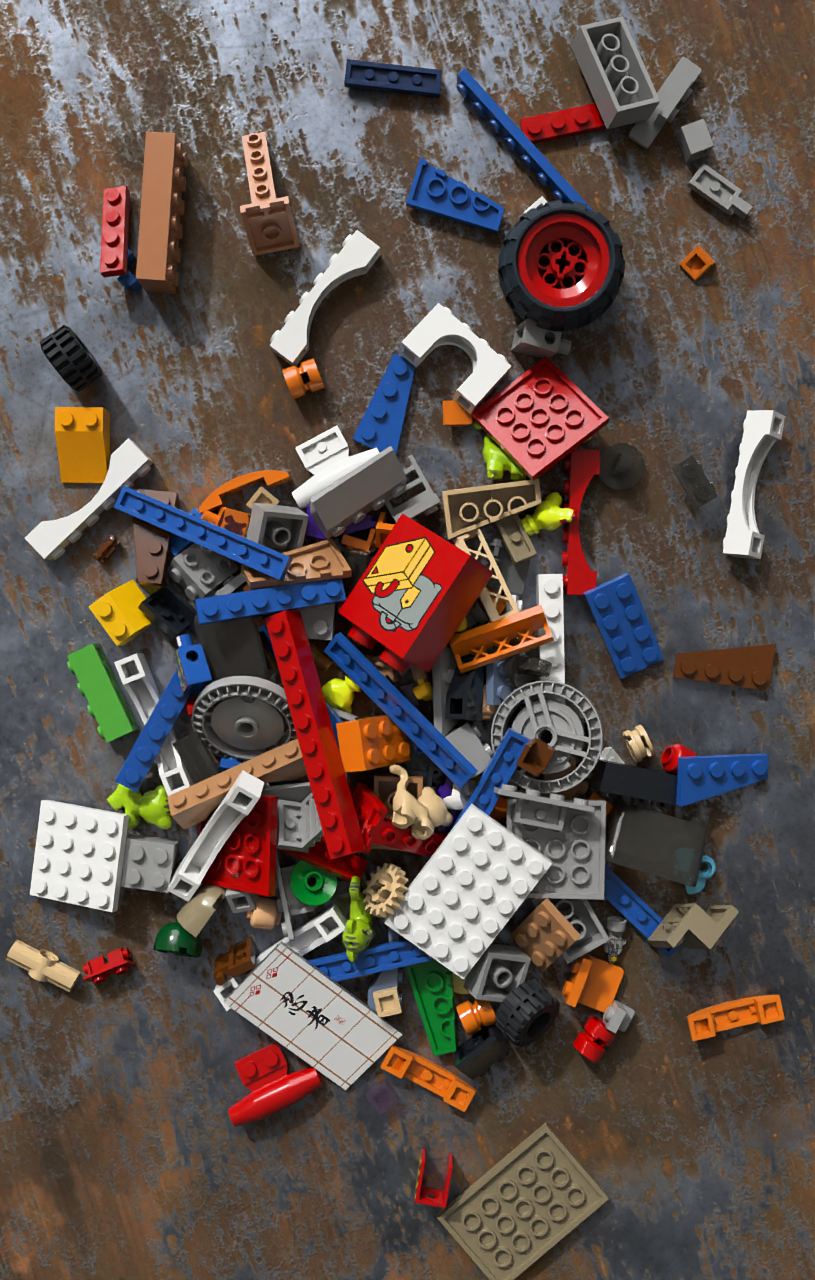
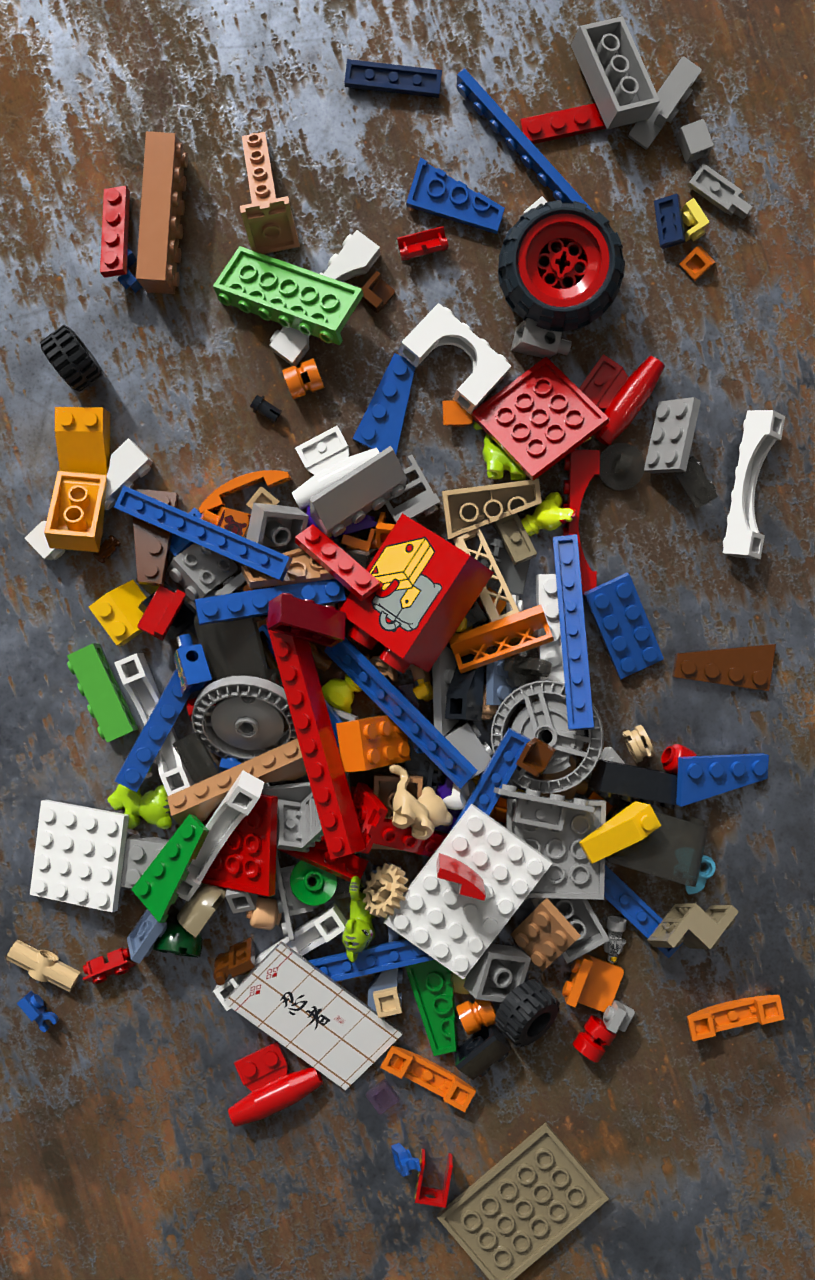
none -> blue plate [17,990,59,1033]
none -> light orange slope [44,471,107,552]
none -> sand blue plate [127,909,167,964]
none -> green wing [131,814,209,923]
none -> red panel [137,586,186,641]
none -> bright green bracket [213,246,364,345]
none -> black pin [250,395,282,423]
none -> dark red brick [267,593,346,647]
none -> plate [295,524,380,601]
none -> reddish brown panel [361,271,395,314]
none -> blue plate [391,1143,421,1177]
none -> red hinge [397,226,449,261]
none -> red slope [436,853,486,901]
none -> plate [553,534,594,731]
none -> red plate [579,354,665,446]
none -> yellow slope [579,801,661,864]
none -> light grey plate [644,397,701,473]
none -> dark blue plate [654,194,686,249]
none -> light yellow bracket [681,198,709,242]

